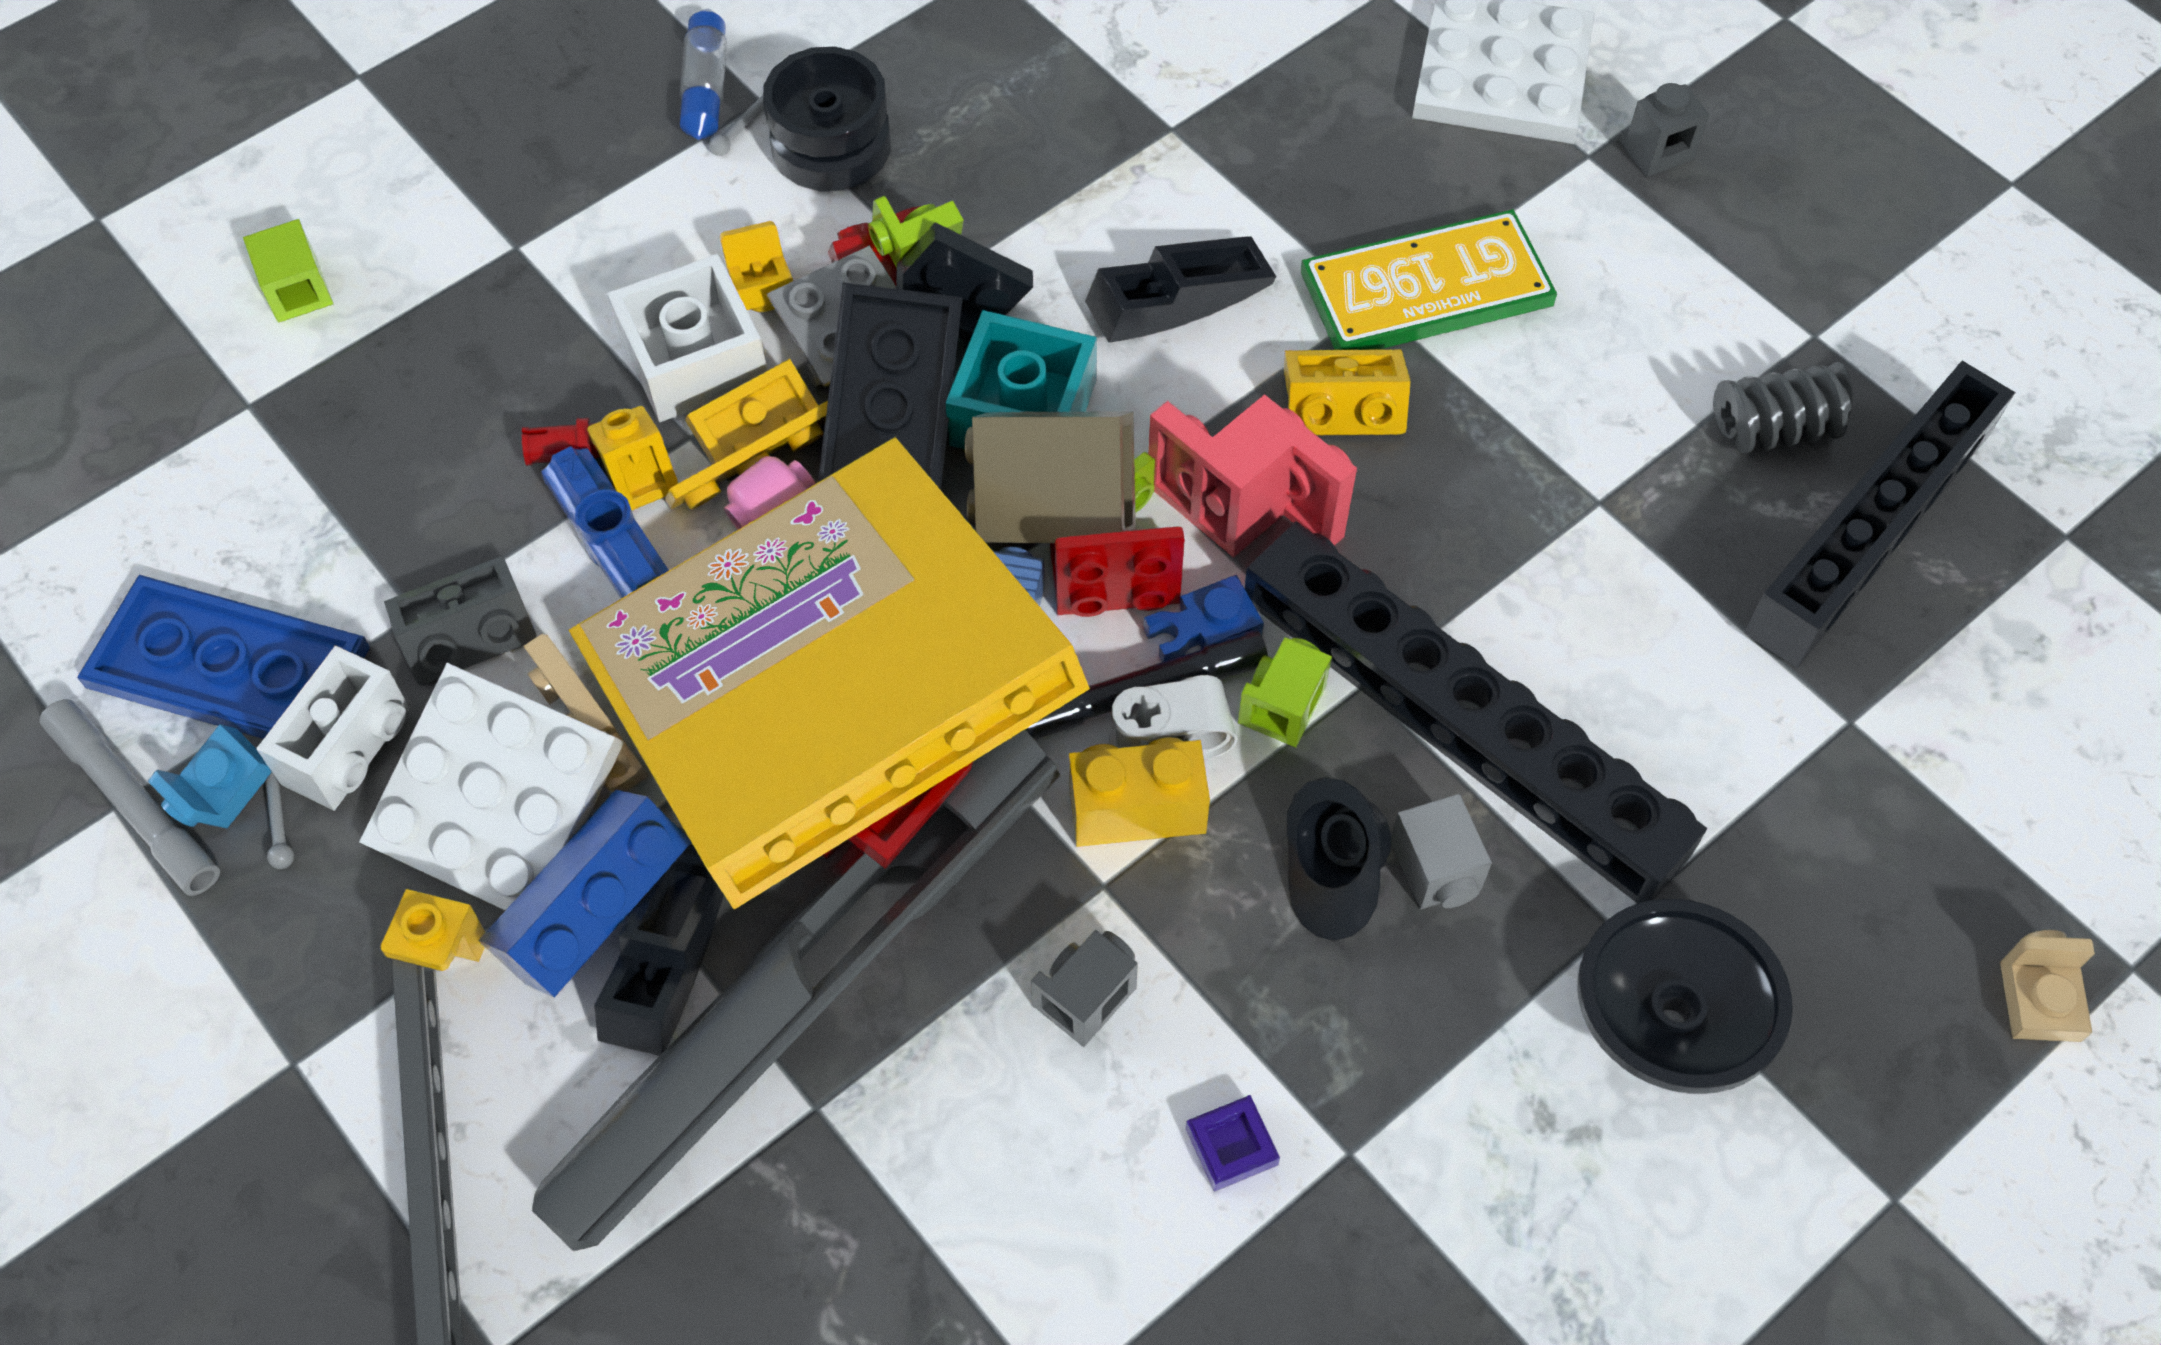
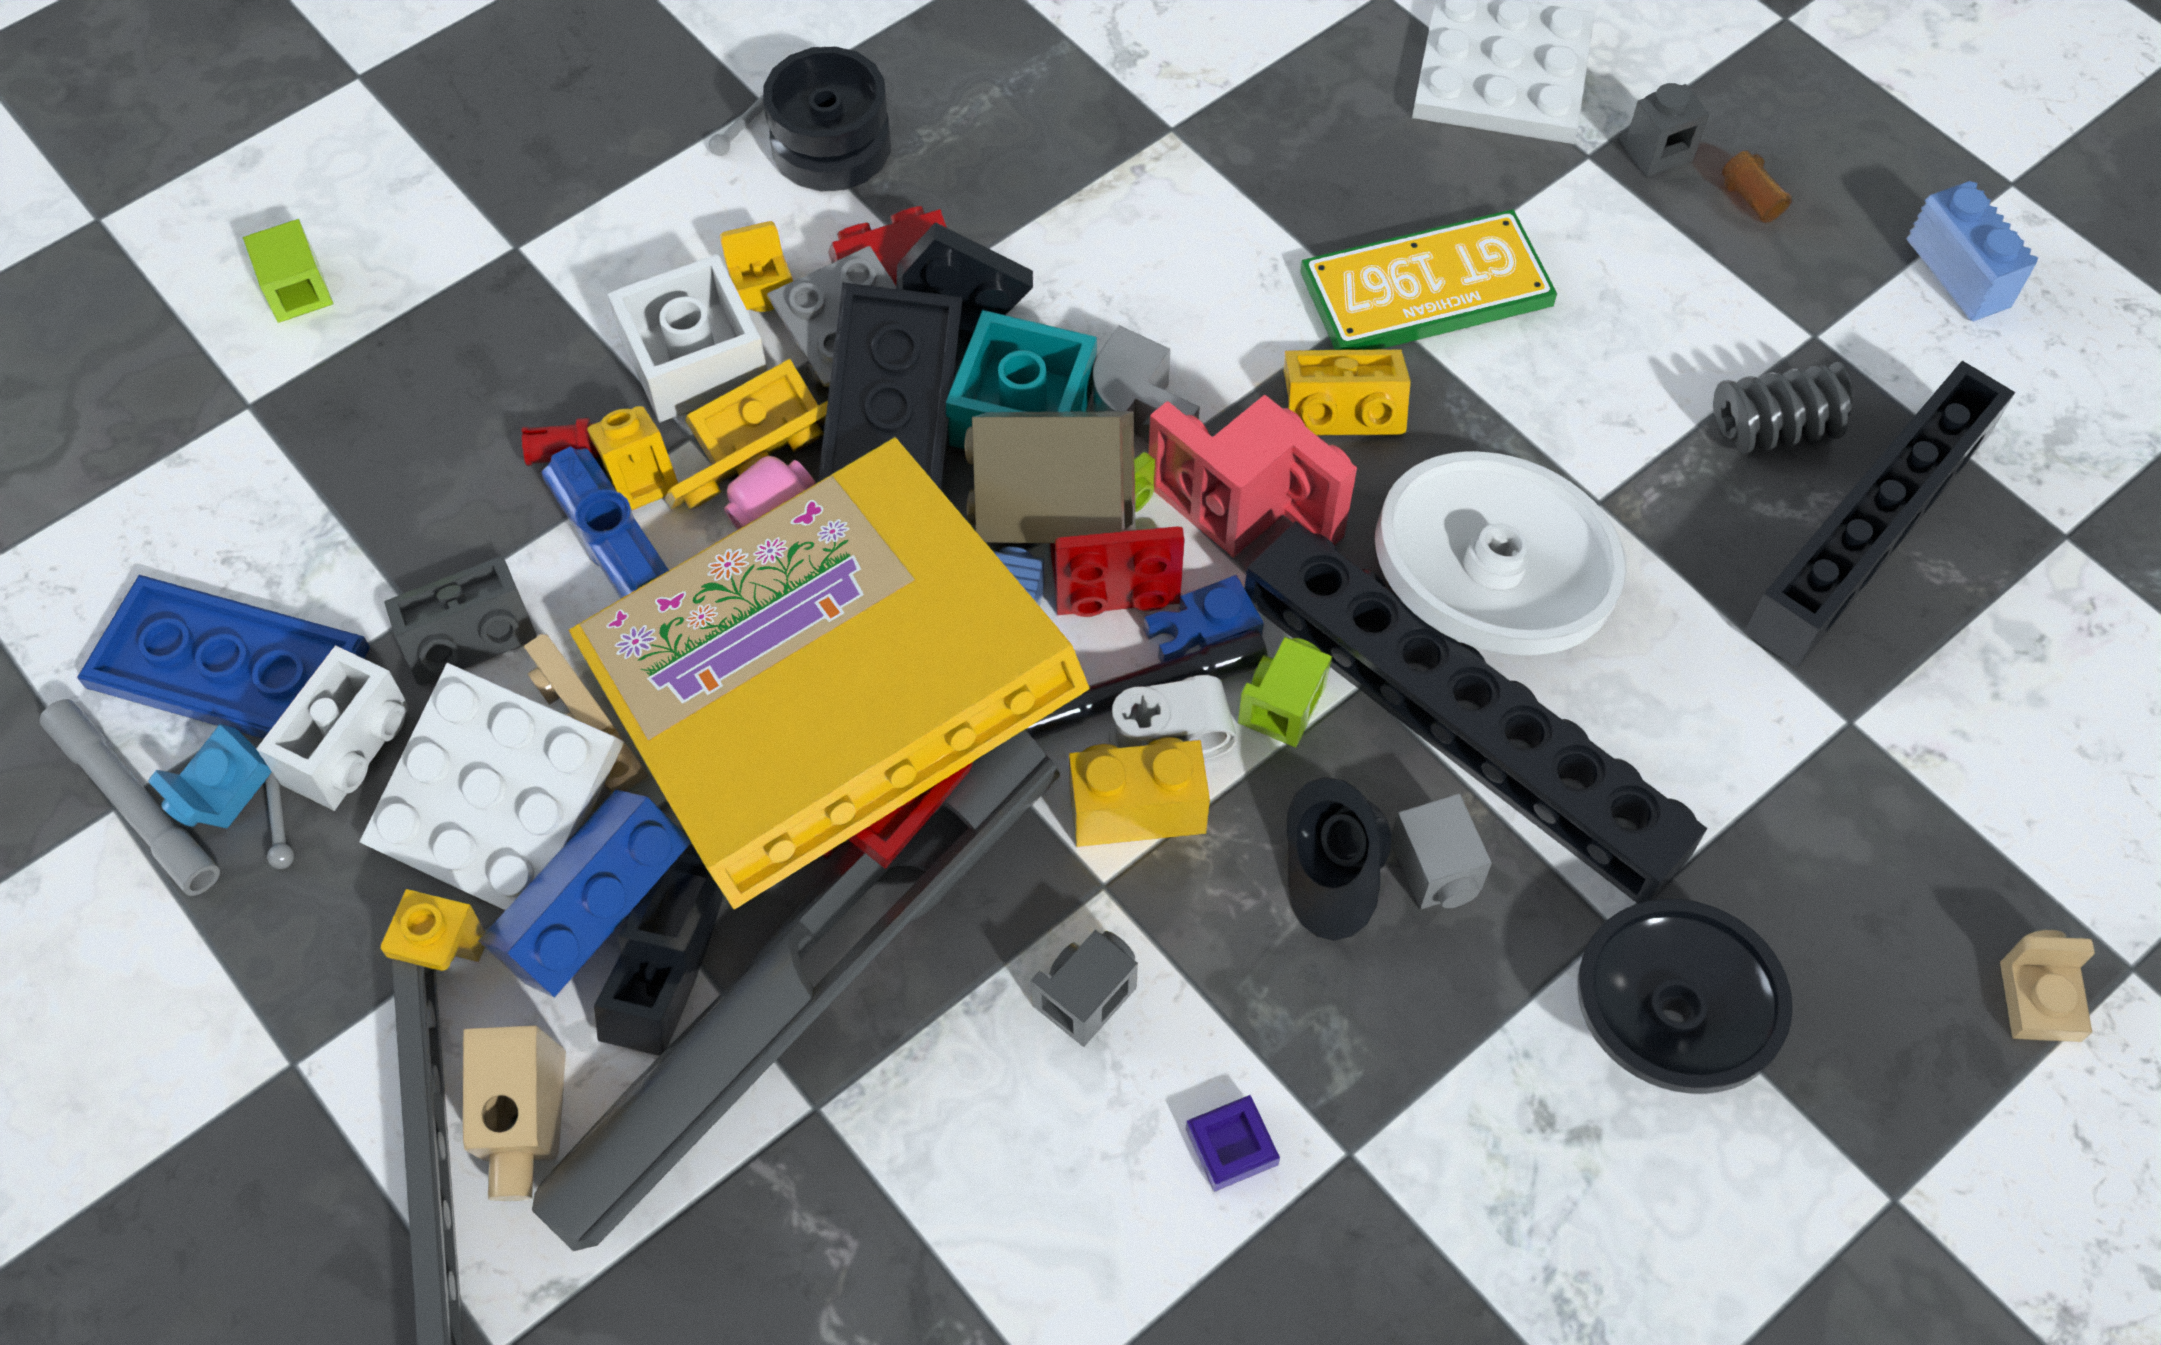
piece [679,8,727,140] -> none
lime bracket [868,196,964,268] -> none
black slope [1085,236,1276,343] -> none
none -> tan torso [463,1026,566,1201]
none -> light grey brick [1093,325,1200,444]
none -> white dish [1375,451,1626,656]
none -> clear orange pin [1722,151,1792,223]
none -> medium blue brick [1906,181,2038,322]

